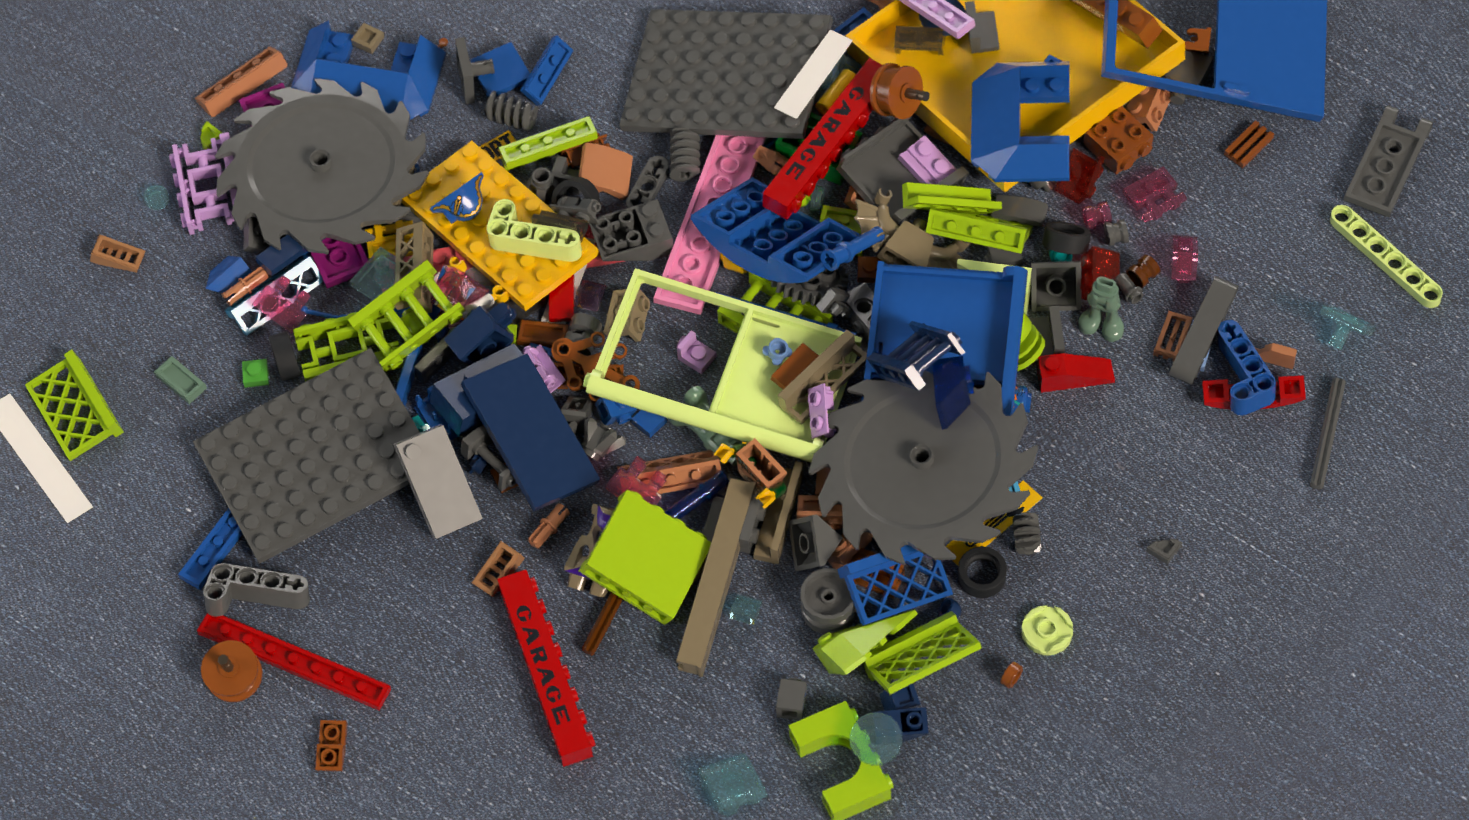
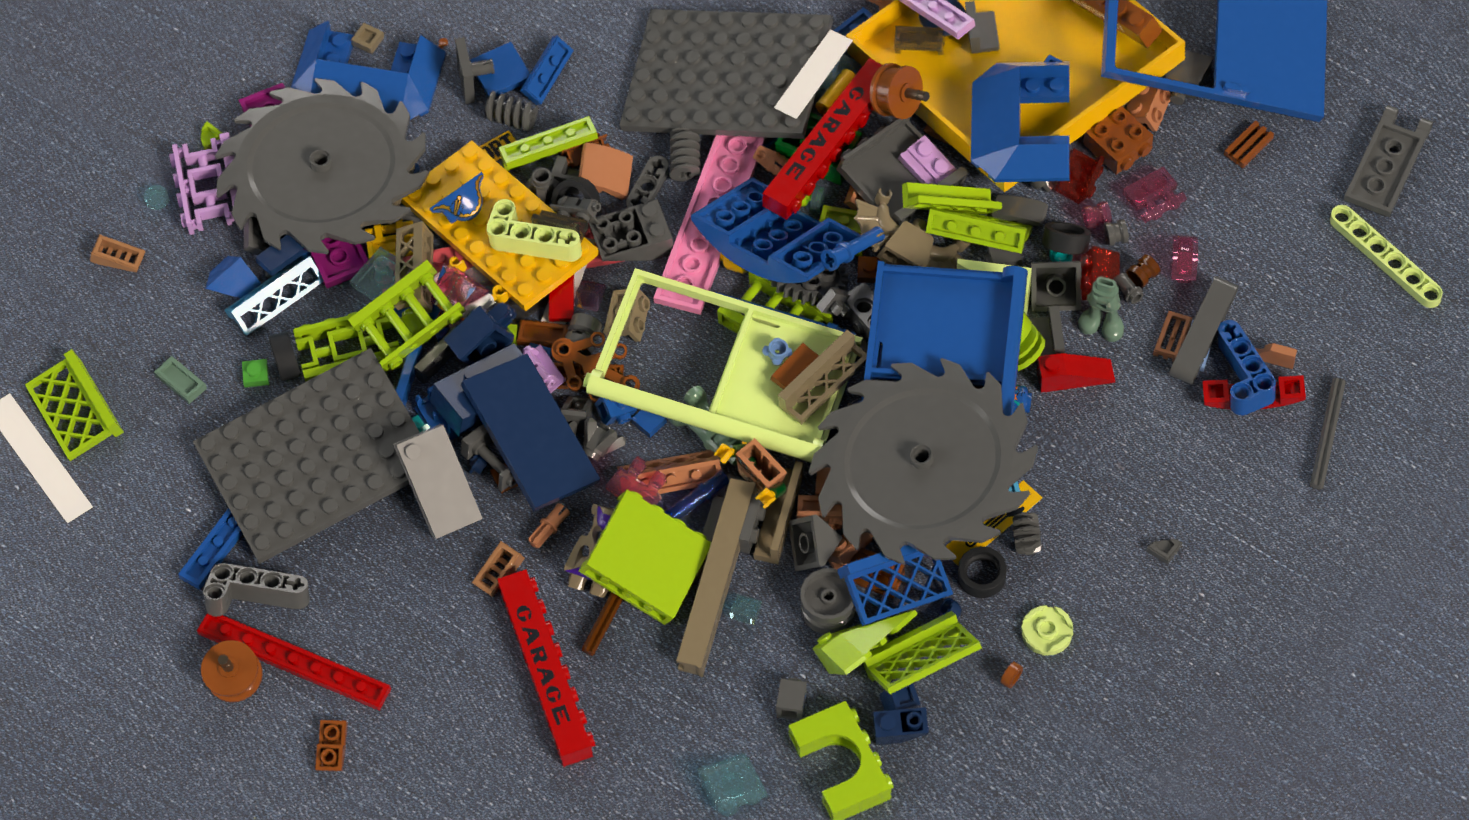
nougat slope [195,47,287,117] -> none
nougat axle [222,267,268,306] -> none
clear pink plate [252,275,311,334] -> none
blue hinge [299,306,347,318] -> none
lavender bracket [676,330,717,374] -> none
lavender hinge [808,383,837,439] -> none
clear light blue tile [850,712,903,766] -> none
dark blue fence [866,321,965,391] -> none
clear blue slope [933,356,975,430] -> none
dark orange hinge [1185,27,1212,54] -> none
clear light blue tile [1319,304,1376,350] -> none

